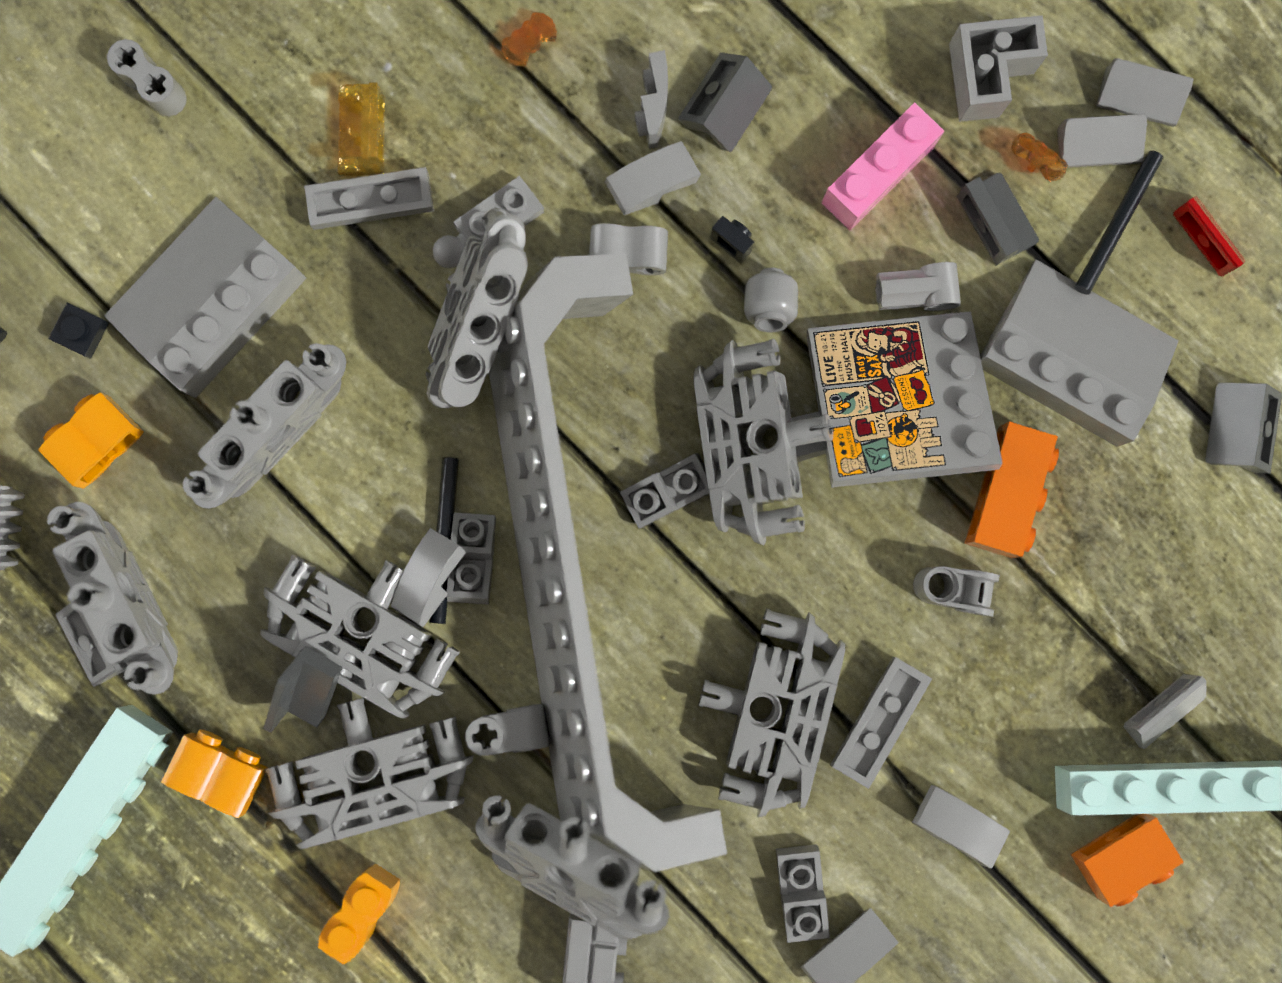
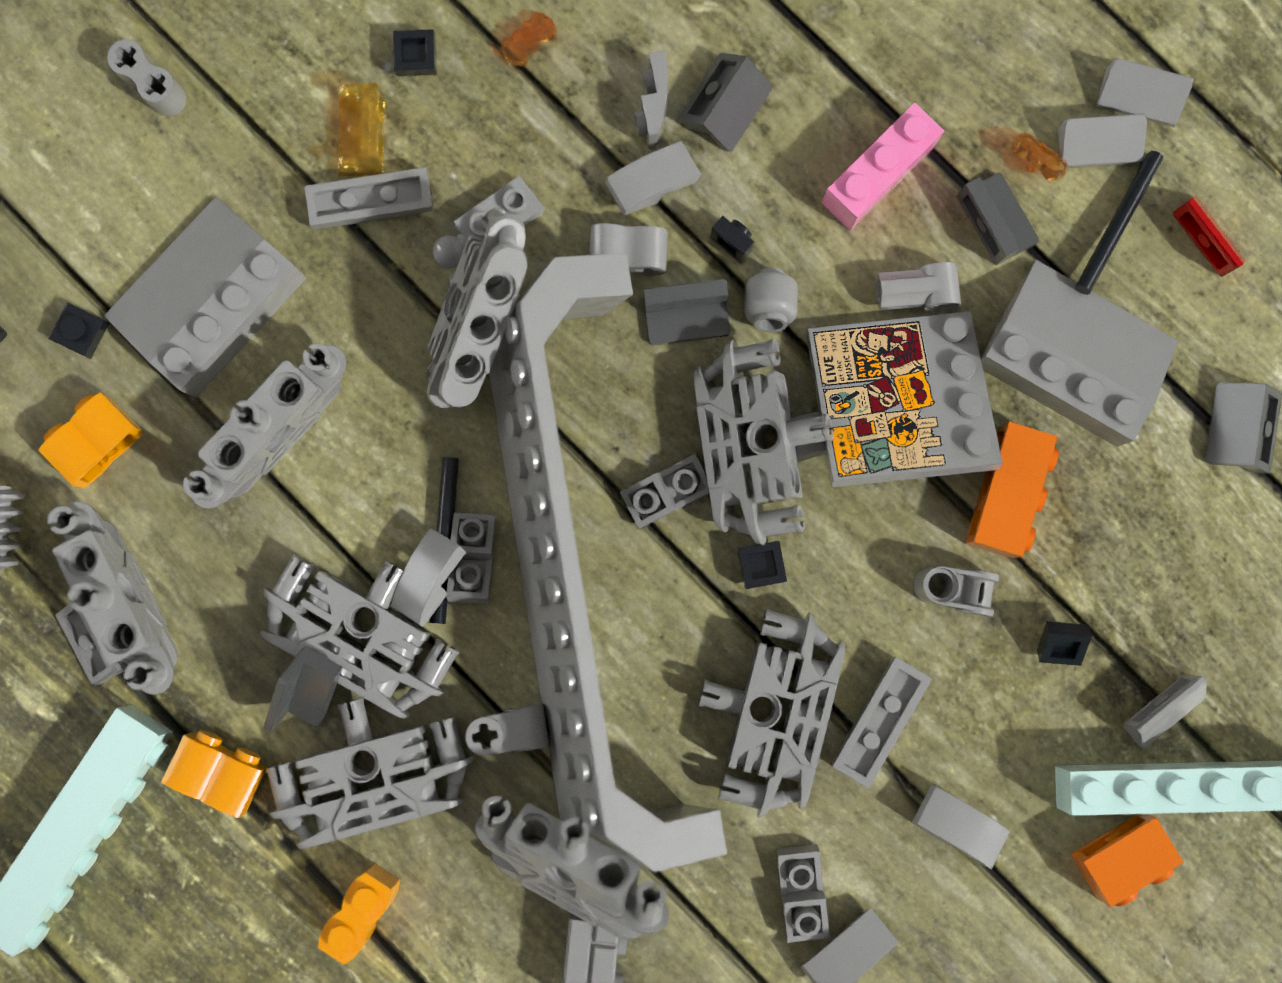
light grey brick [949,15,1048,122] -> none
none -> black plate [393,29,437,77]
none -> dark grey panel [643,279,730,345]
none -> black plate [737,541,787,589]
none -> black plate [1037,621,1092,666]

